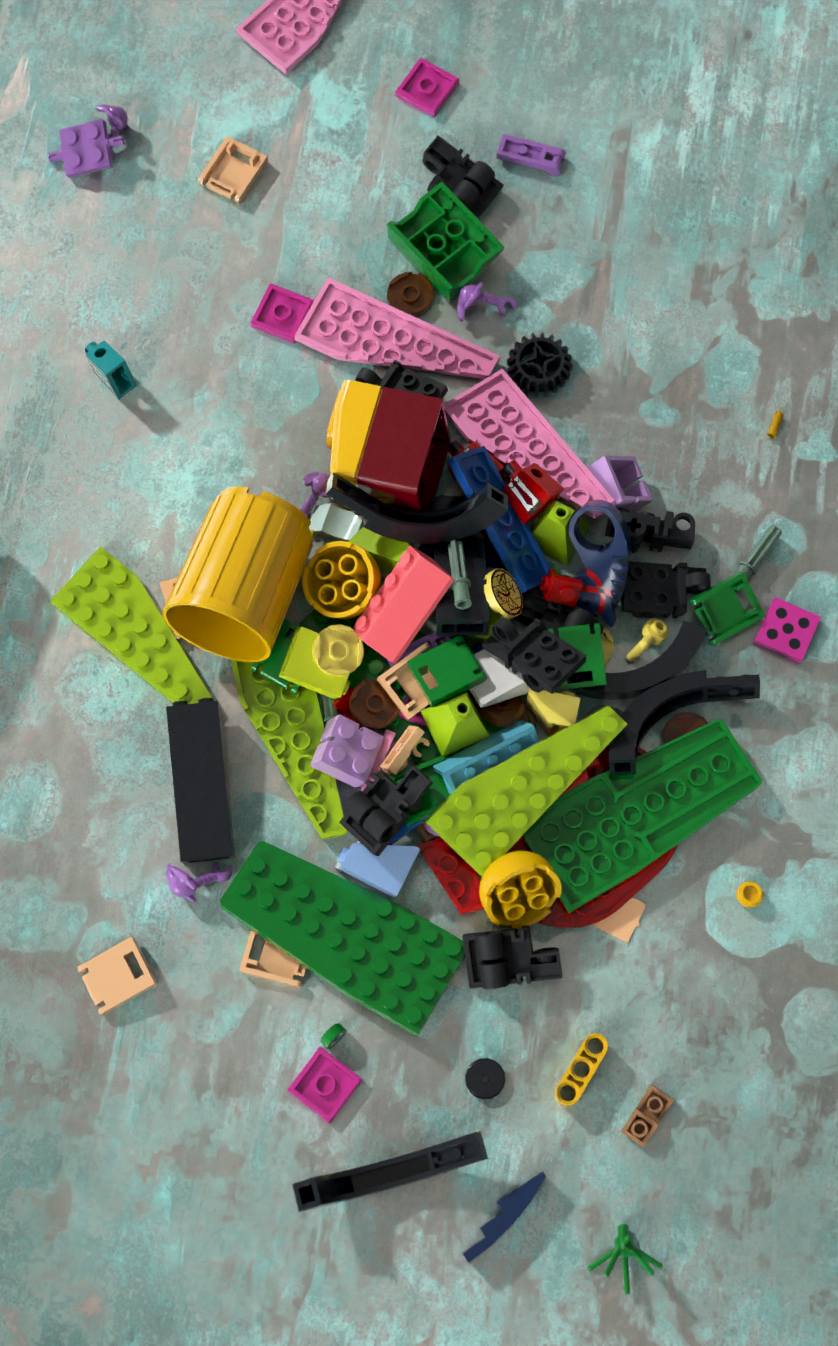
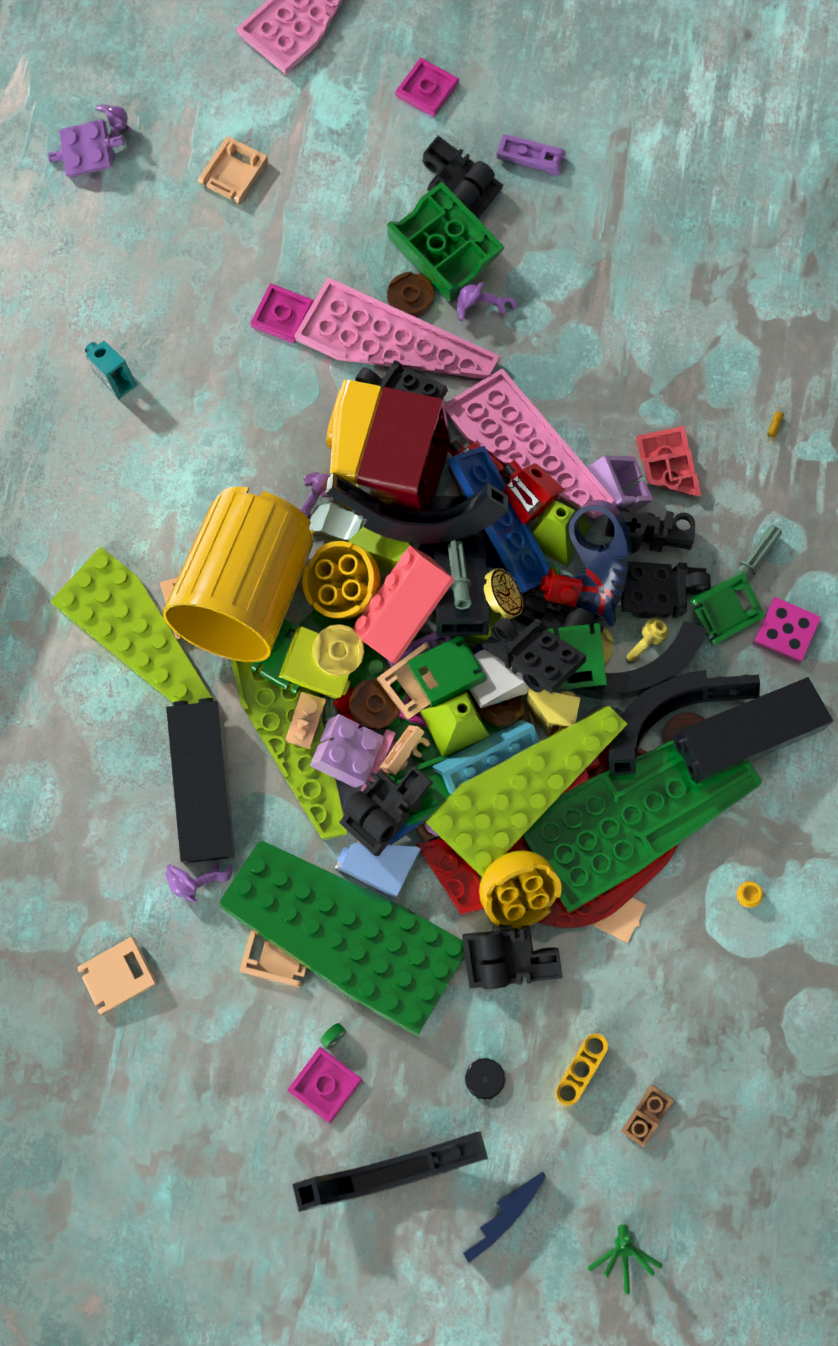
black gear [507,332,573,398] -> none
none -> light nougat plate [285,692,326,749]
none -> coral slope [635,426,701,496]
none -> black brick [672,677,834,784]

